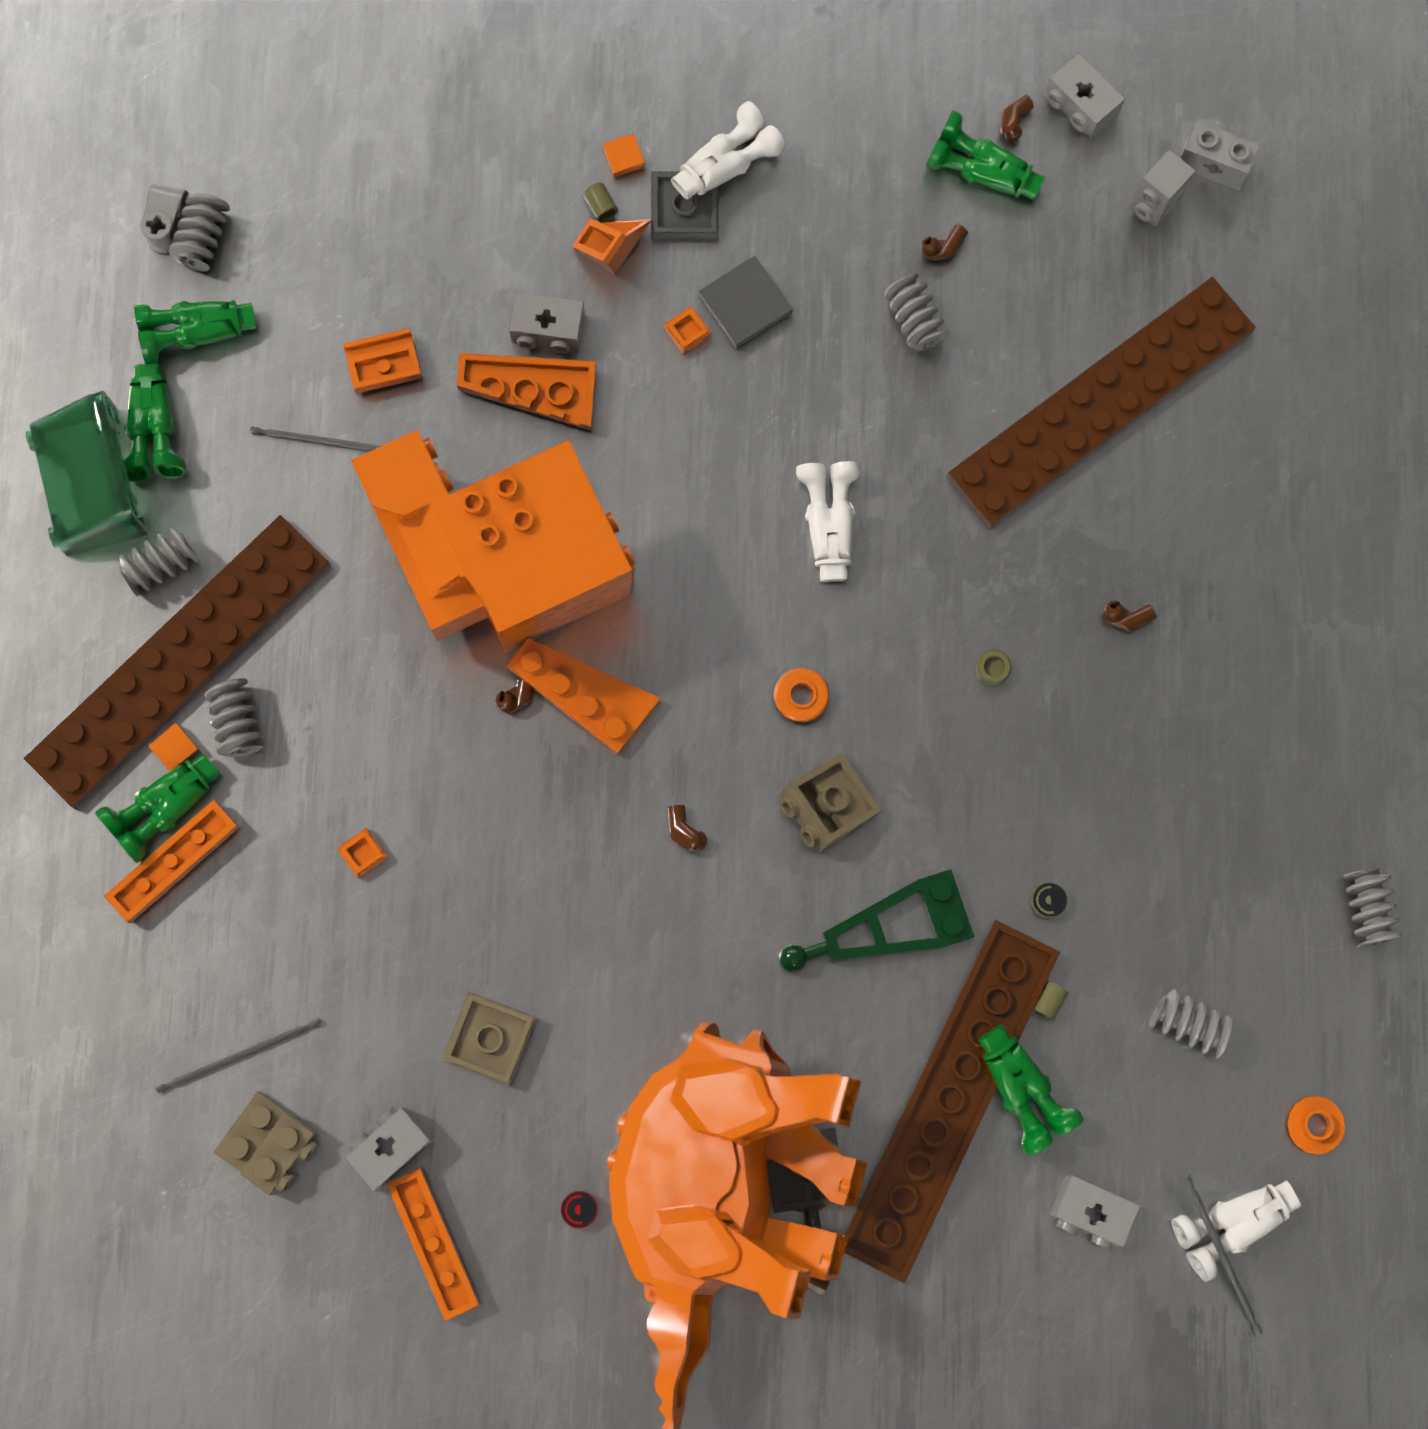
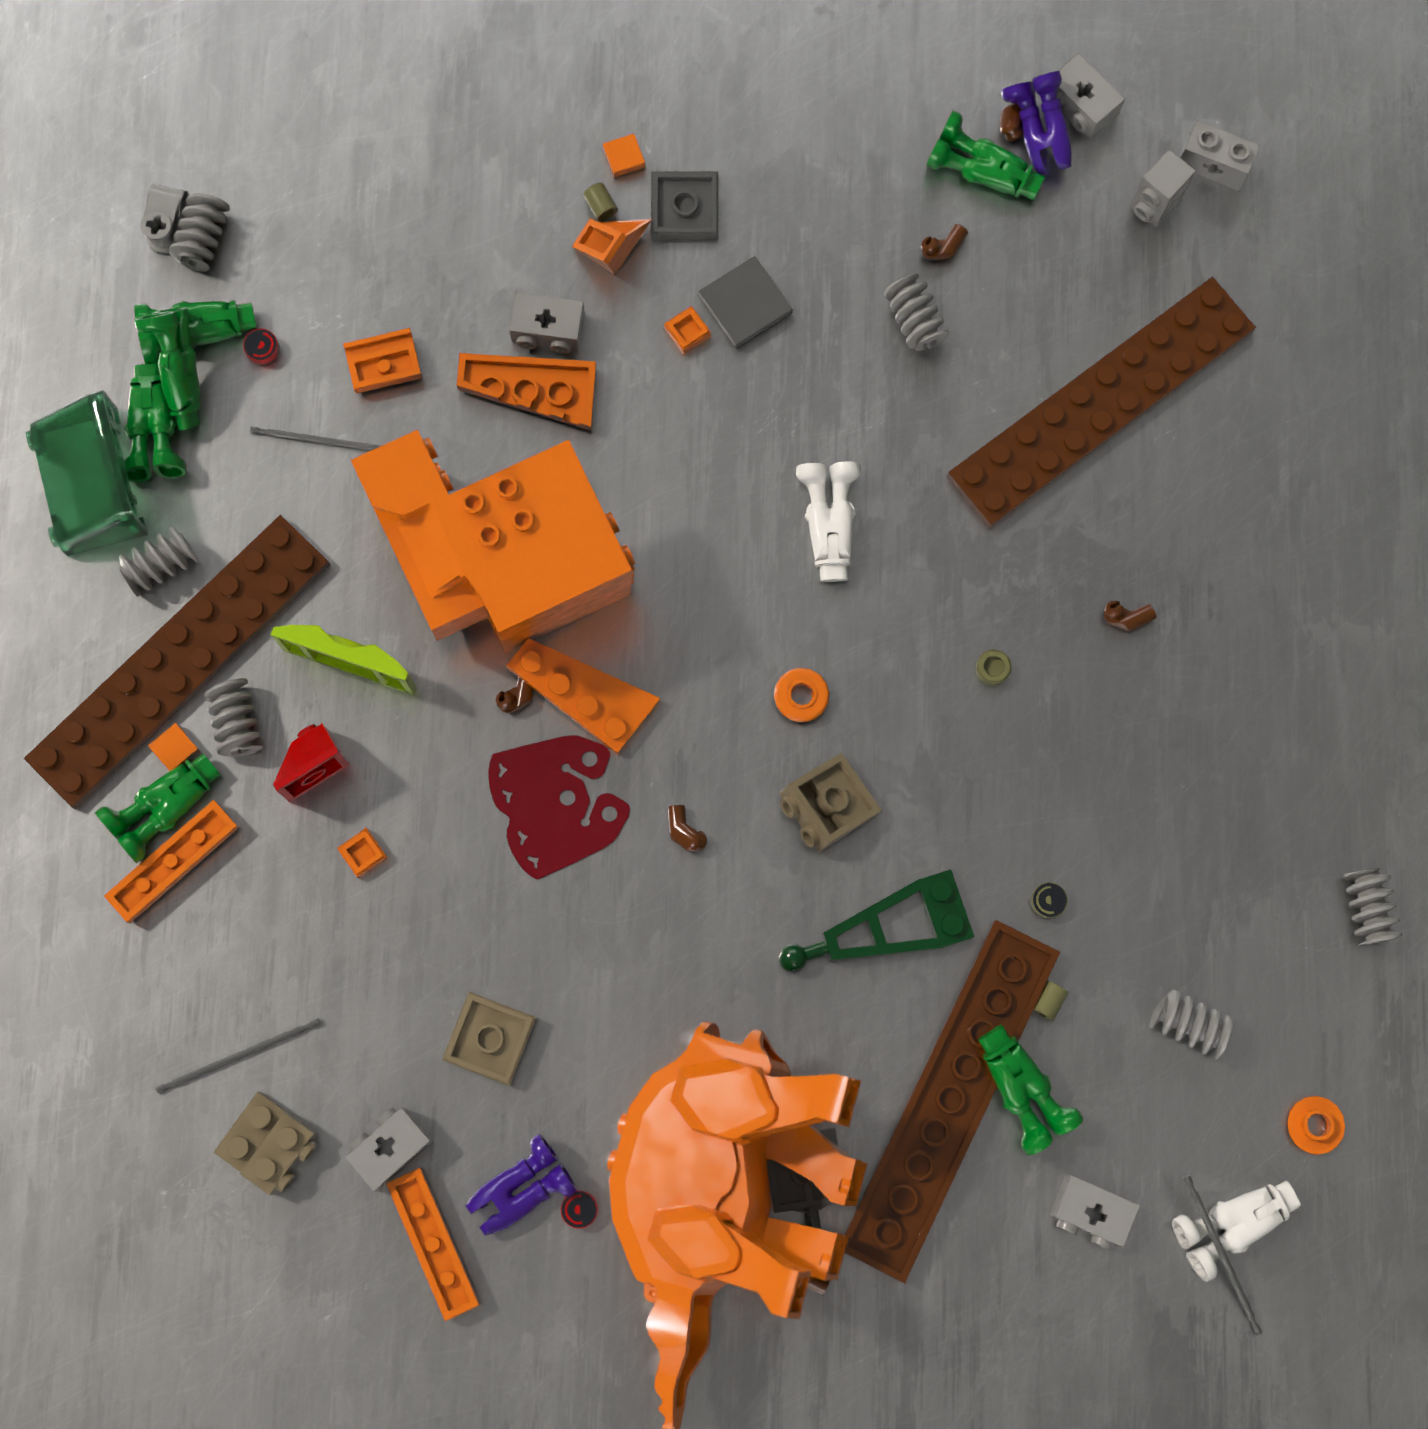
white piece [671,101,785,200] -> none
none -> green piece [134,307,201,430]
none -> black tile [243,329,279,365]
none -> lime slope [271,625,417,695]
none -> red slope [273,723,350,802]
none -> dark purple piece [465,1134,578,1236]
none -> dark red piece [488,735,630,880]
none -> dark purple piece [1000,71,1072,176]

